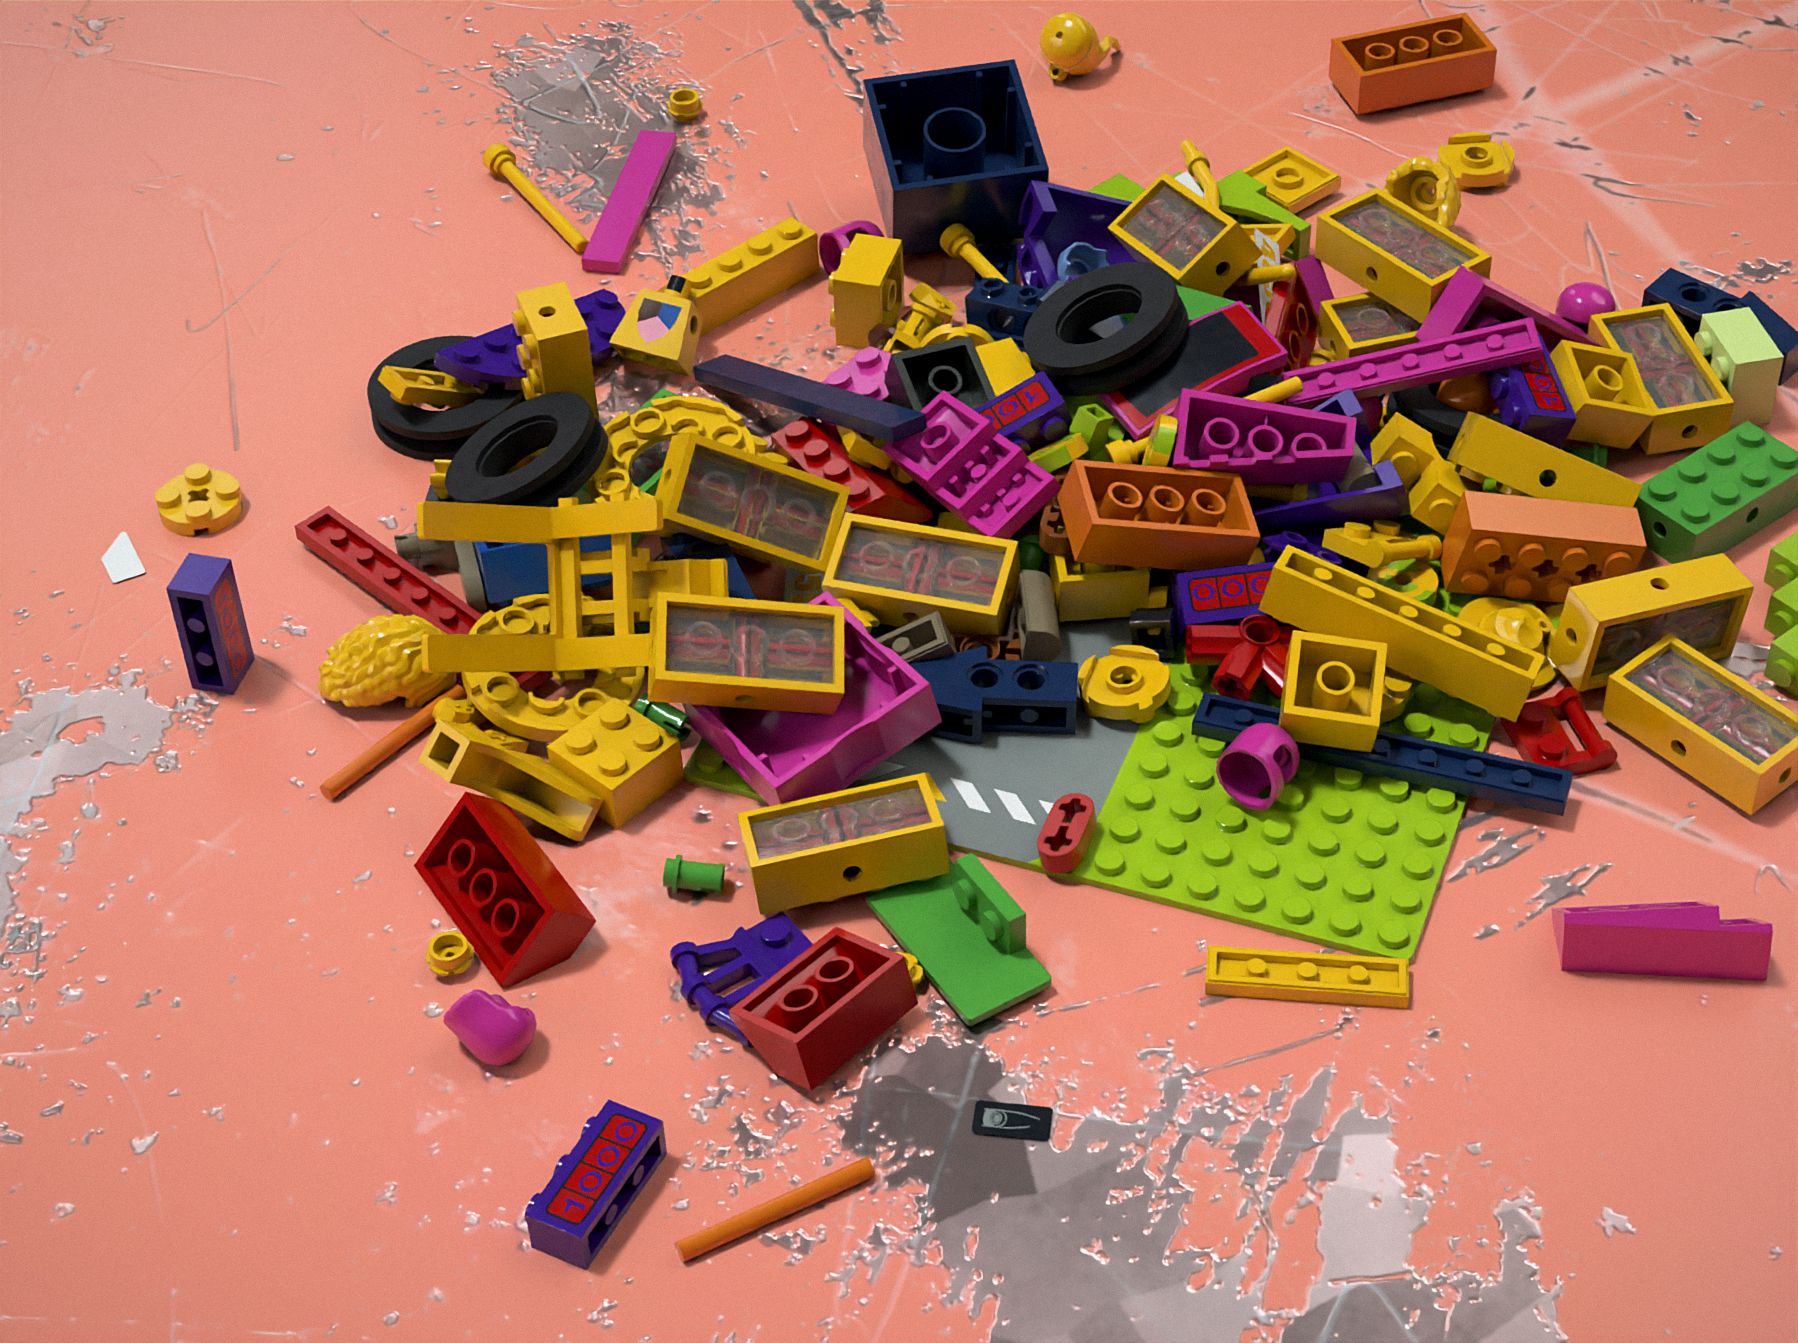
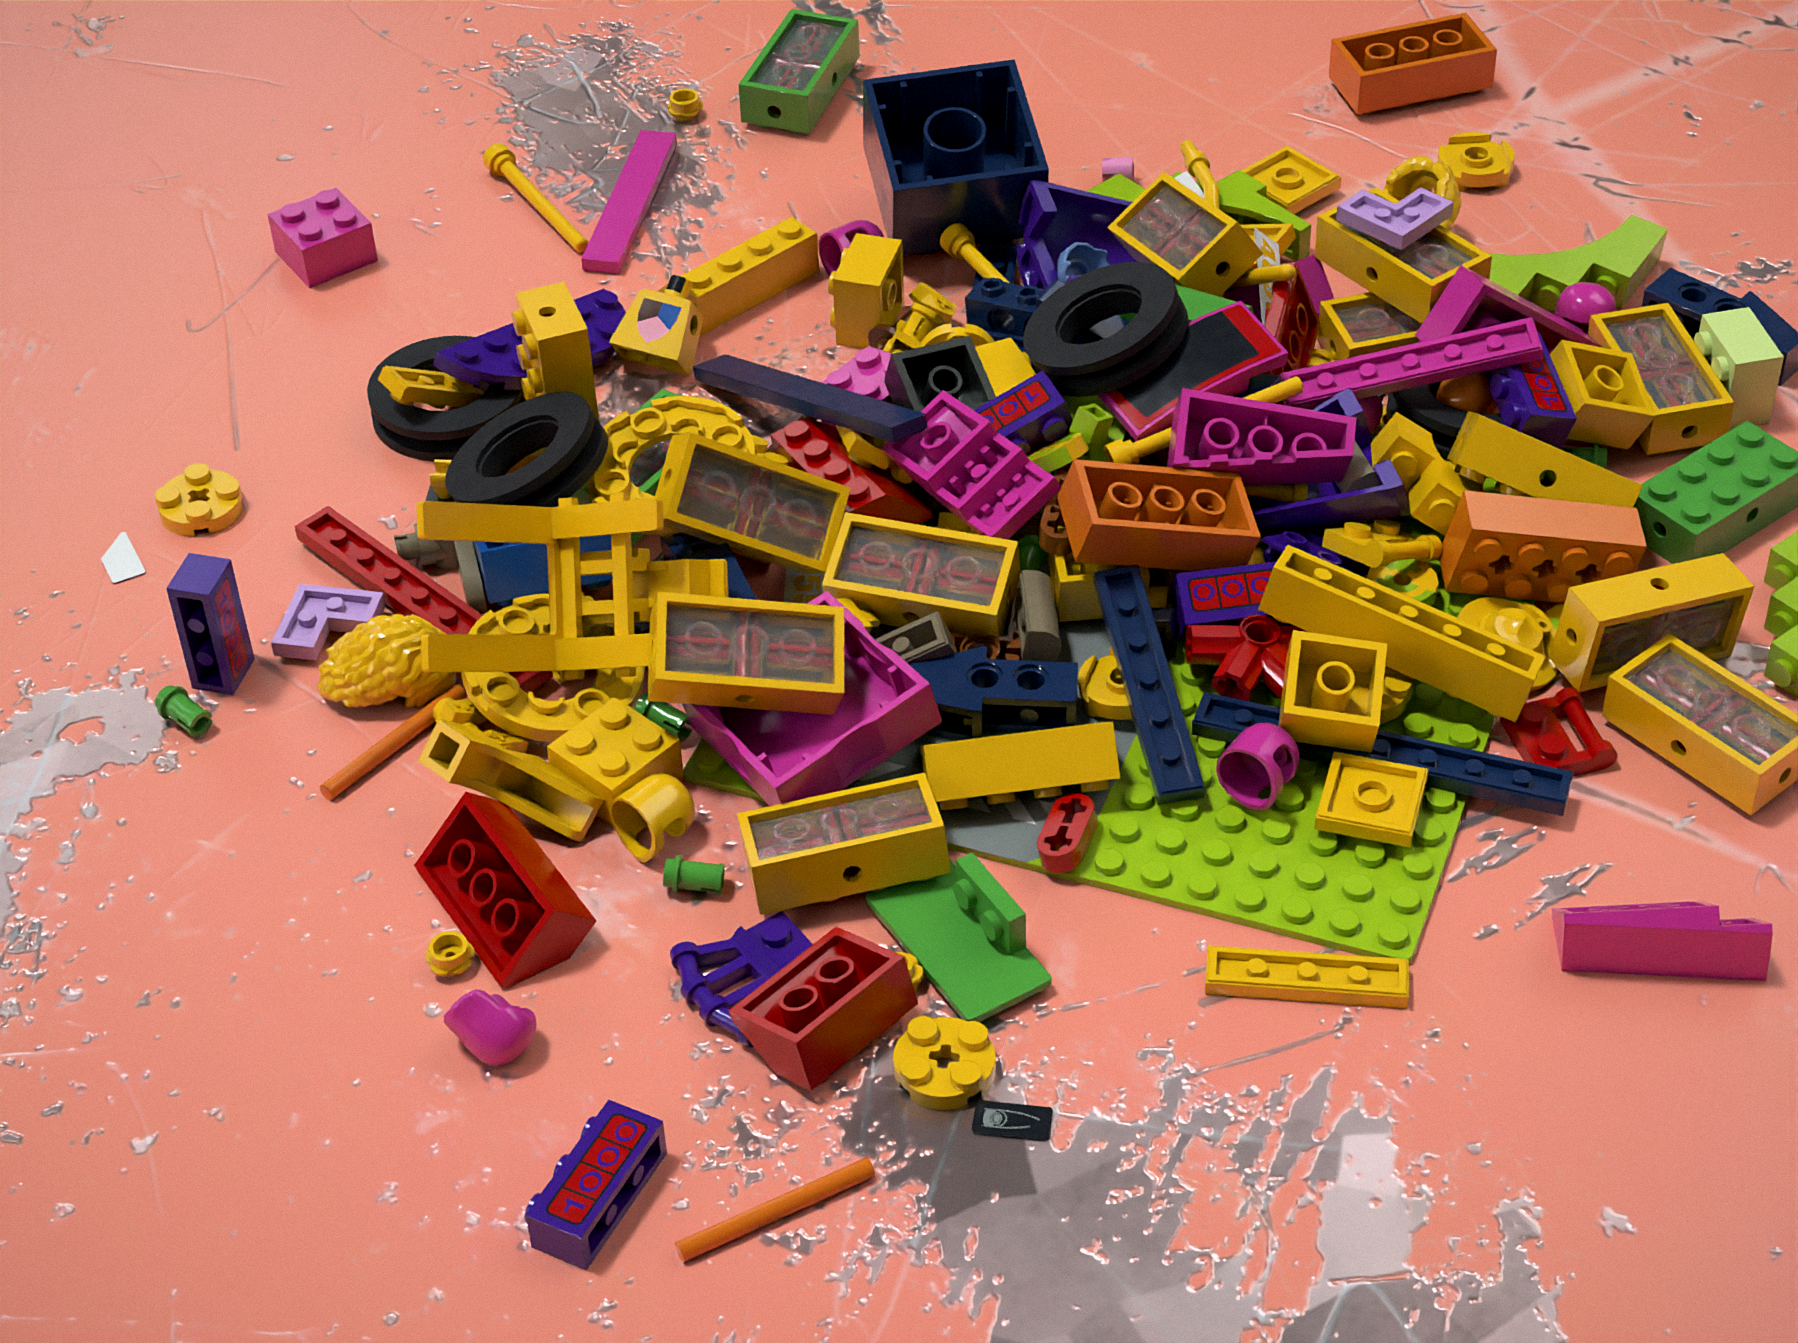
yellow hair [1039,12,1121,82] -> none
piece [1142,413,1178,467] -> none
none -> bright green pin [155,685,212,737]
none -> dark pink brick [267,188,378,288]
none -> lavender plate [271,584,386,660]
none -> yellow helmet [609,773,695,863]
none -> bright green brick [738,9,860,134]
none -> yellow plate [893,1016,996,1110]
none -> yellow slope [919,721,1120,810]
none -> dark blue tile [1093,565,1205,805]
none -> bright pink hose [1102,157,1134,182]
none -> yellow plate [1314,751,1428,848]
none -> lavender plate [1336,187,1454,250]
none -> lime arch [1488,215,1668,314]

